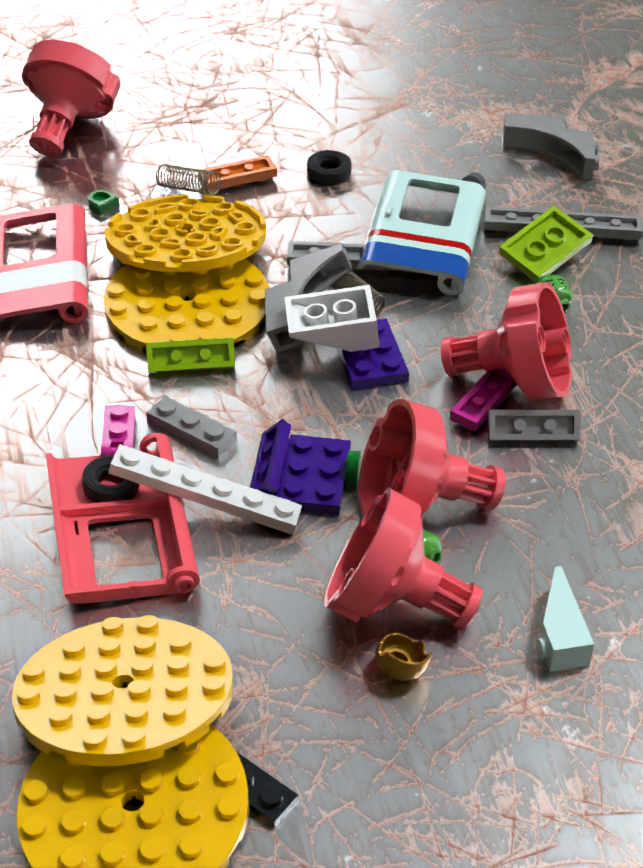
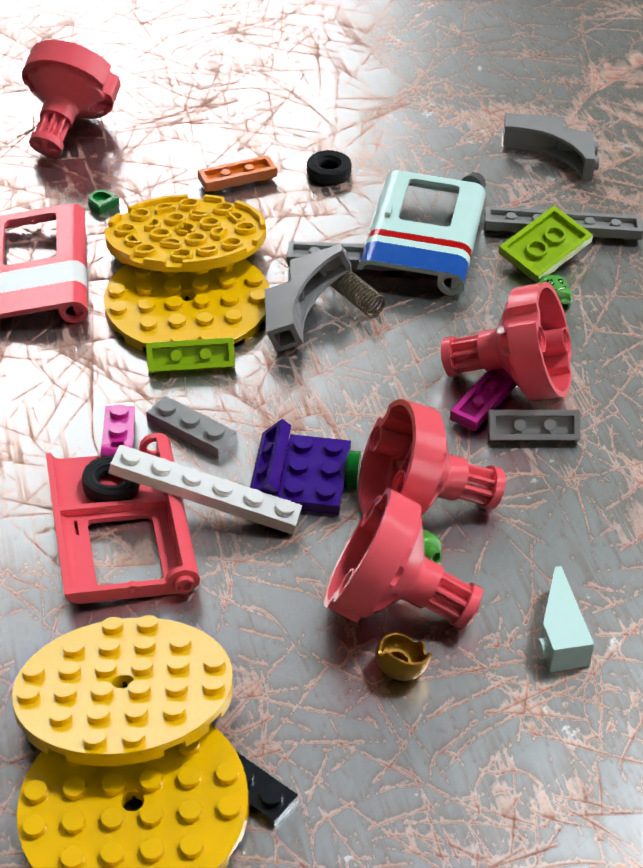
dark tan piece [156,164,221,195] -> none
white slope [284,285,380,352] -> none
dark purple plate [337,318,409,390] -> none

